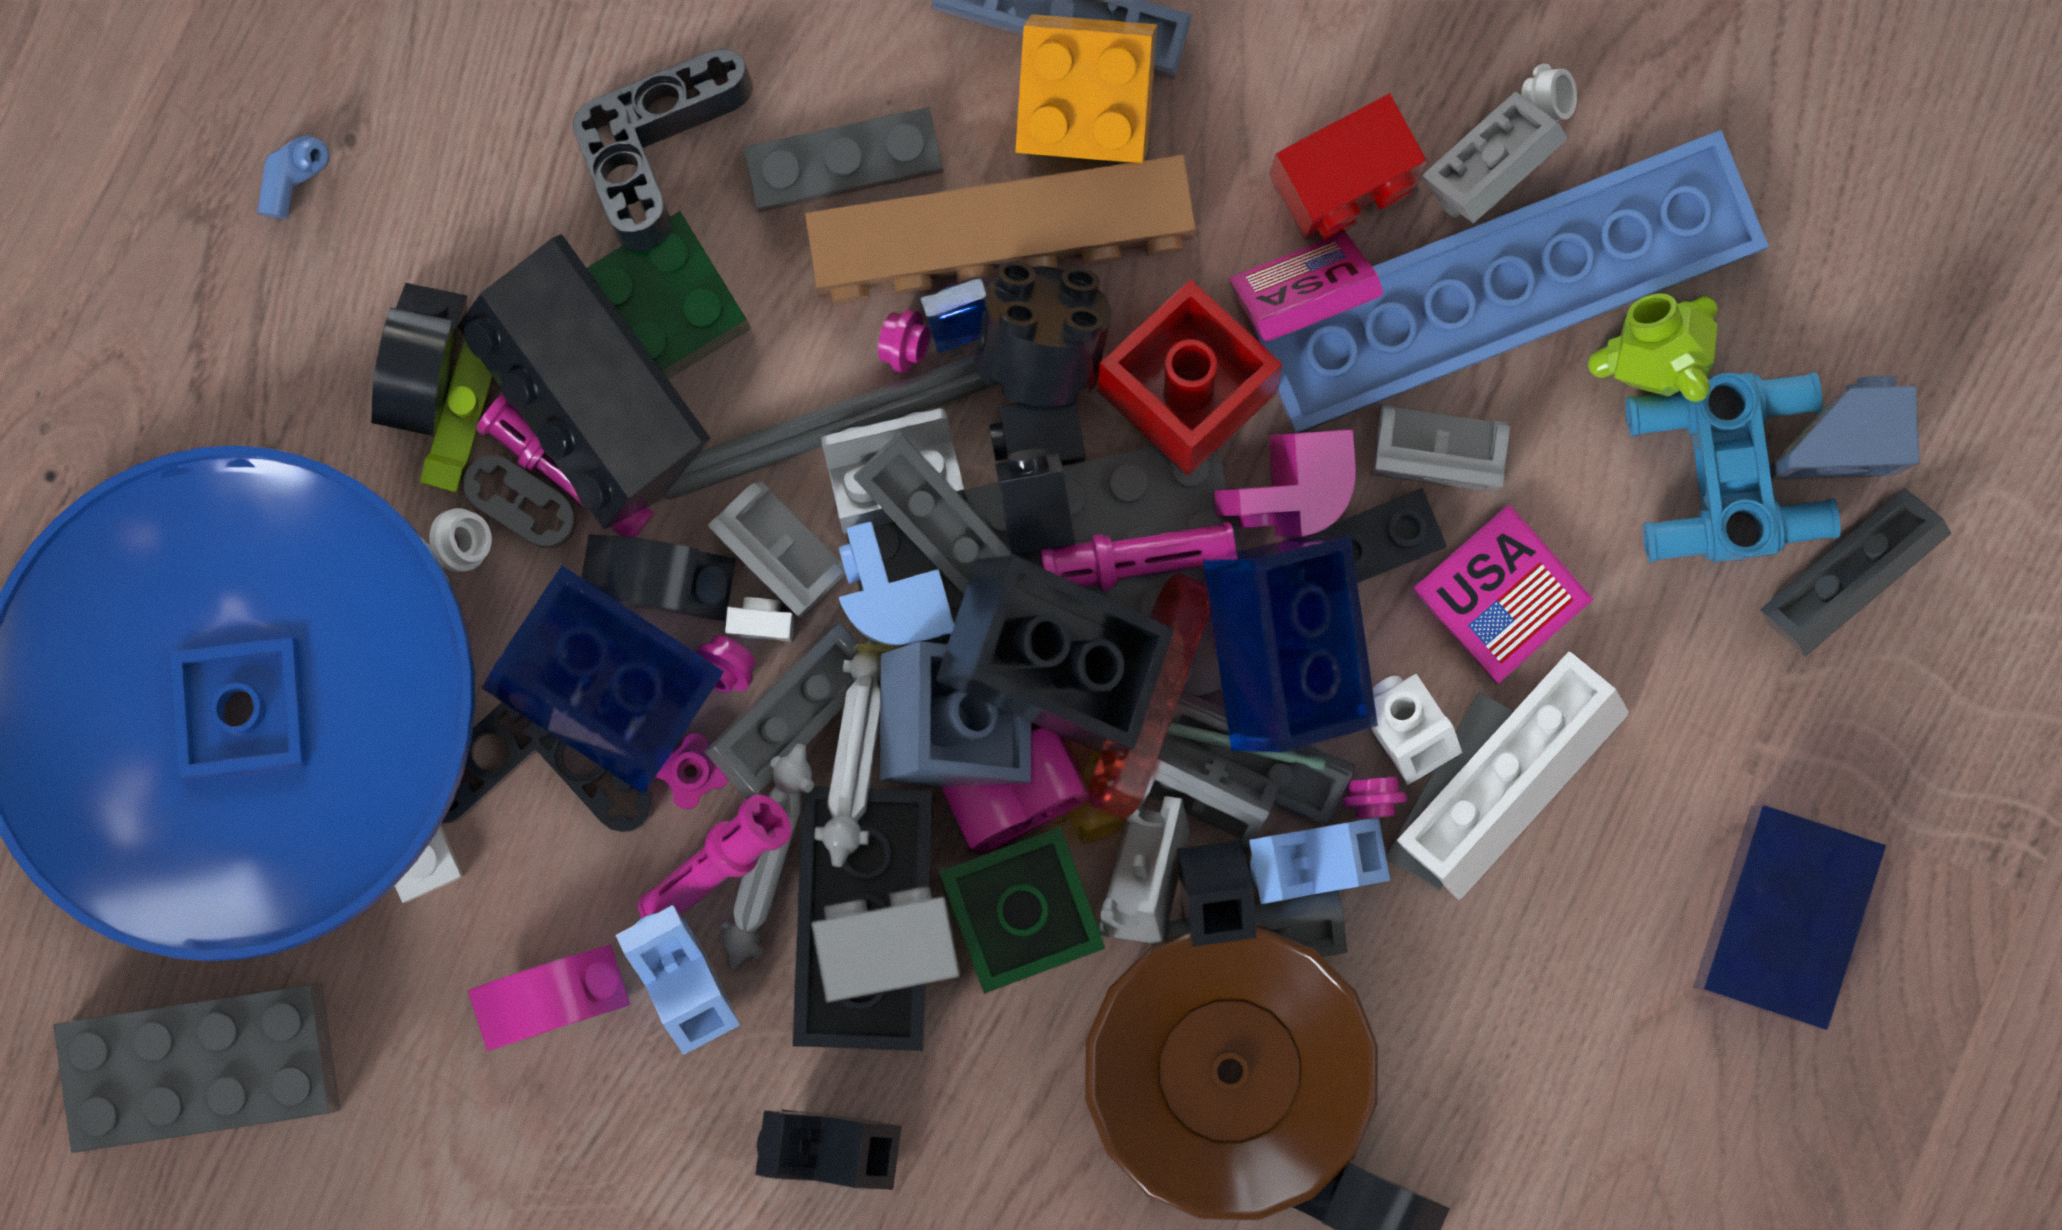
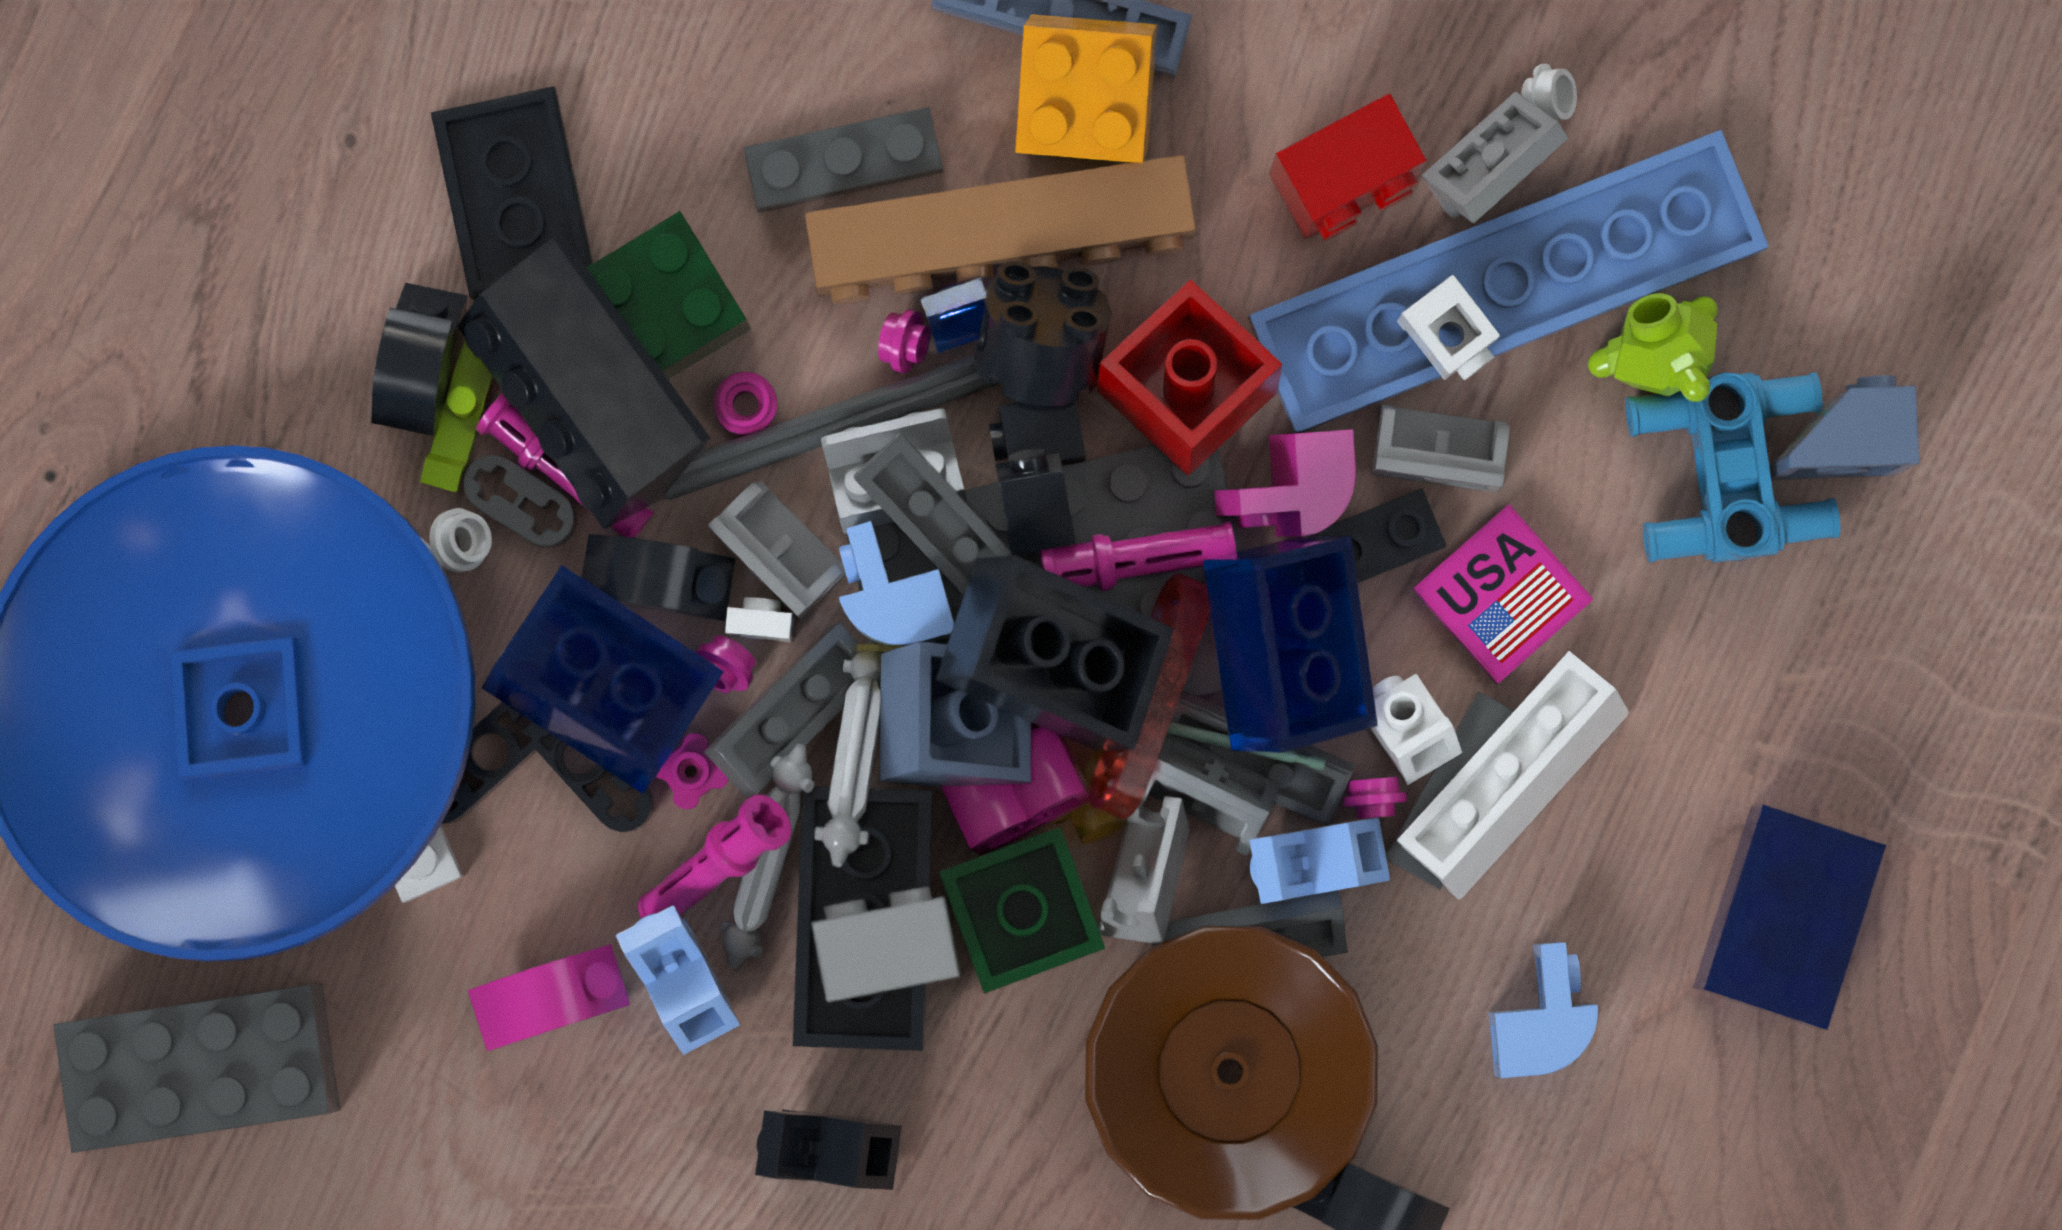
medium blue arm [257,136,330,219] -> none
black beam [573,49,753,251] -> none
black brick [1177,840,1257,947] -> none
dark pink tile [1228,231,1384,342] -> none
dark grey plate [1760,488,1951,657] -> none
none -> black tile [431,86,594,300]
none -> dark pink plate [713,372,777,436]
none -> white brick [1397,275,1500,381]
none -> light blue brick [1488,942,1598,1078]

